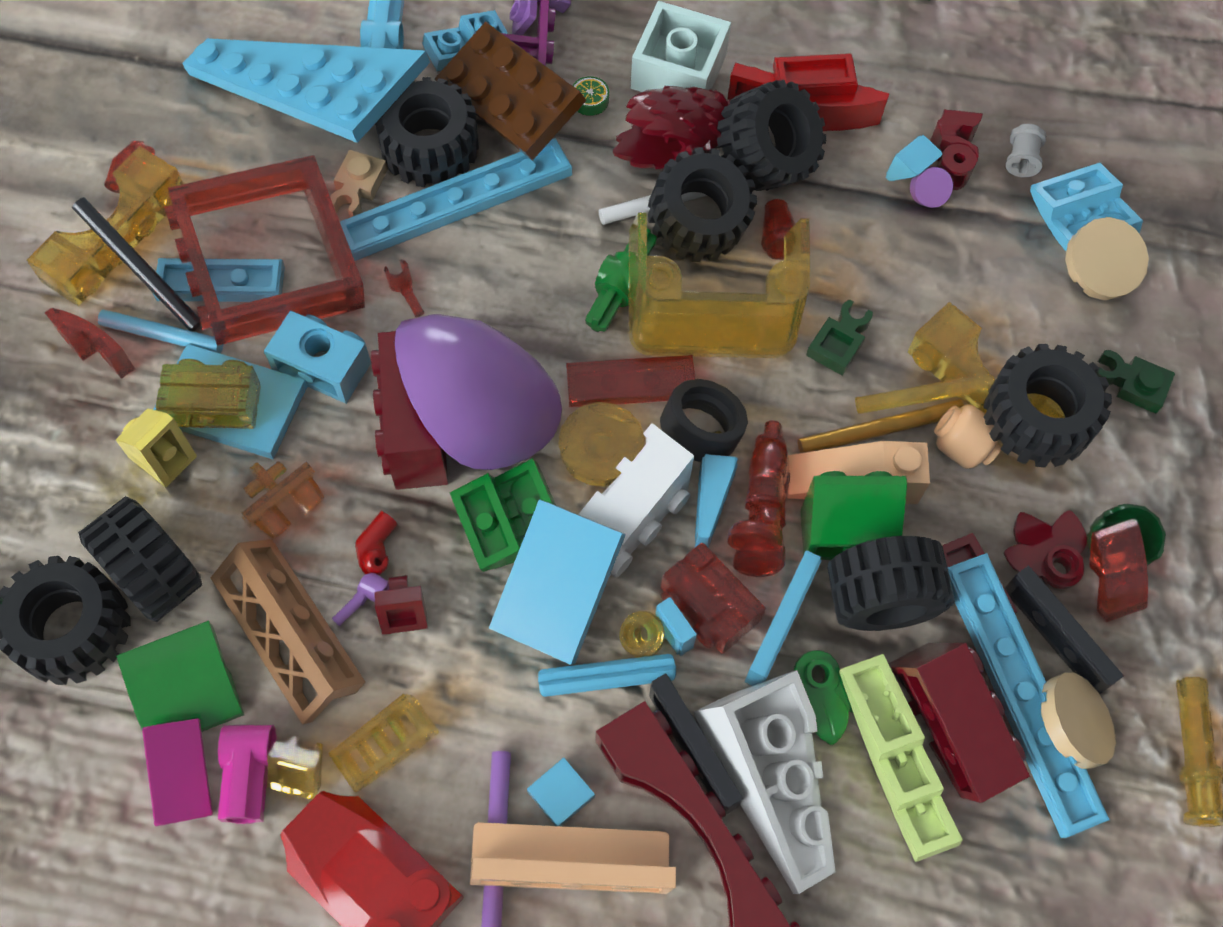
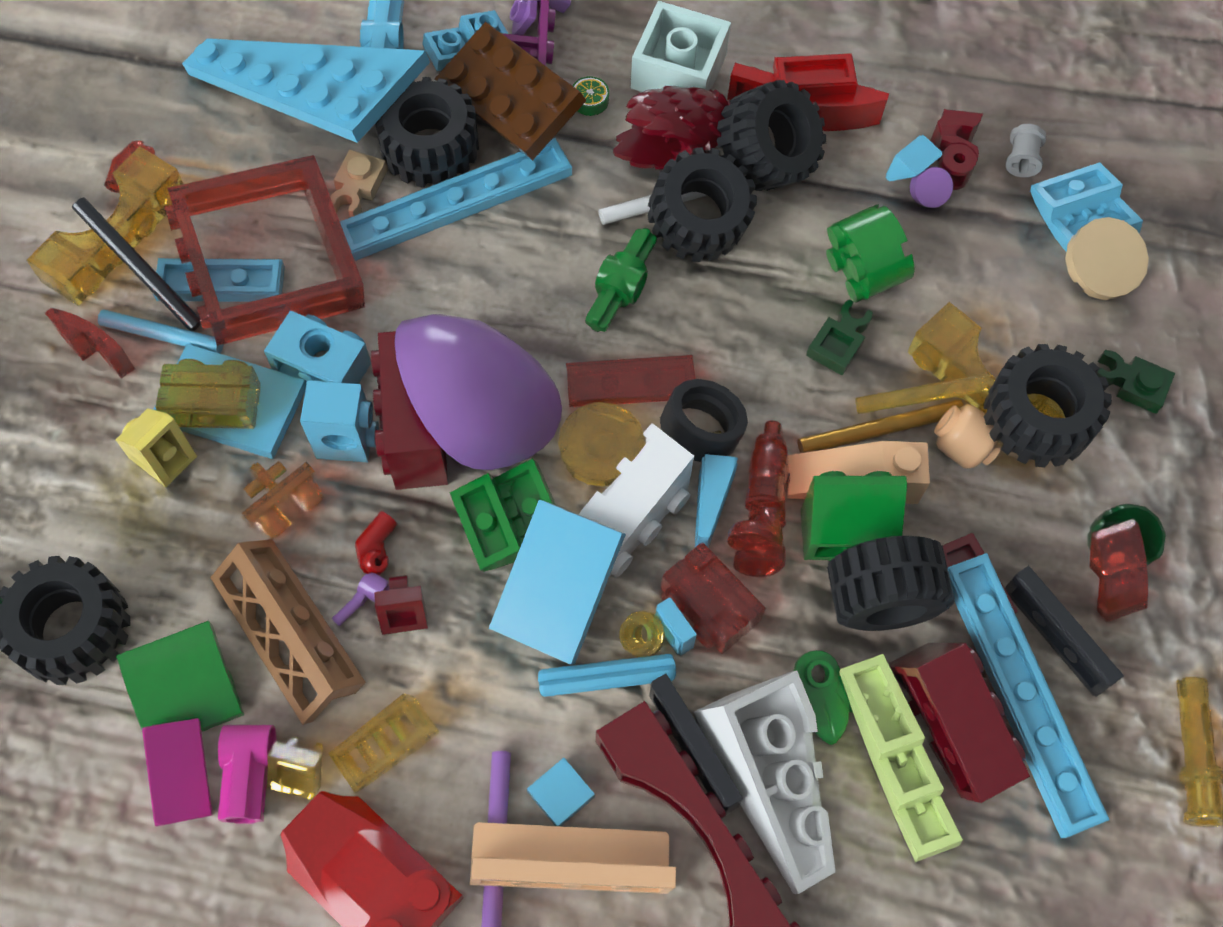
black tyre [78,496,202,622] -> none
clear red hand [384,259,424,317] -> none
clear yellow windscreen [629,212,810,358] -> none
medium azure tile [745,550,822,686] -> none
clear red cone [761,199,802,260] -> none
dark red plate [1004,510,1087,589] -> none
tan tile [1041,672,1116,769] -> none
none -> medium azure brick [300,380,379,463]
none -> green brick [826,204,915,303]

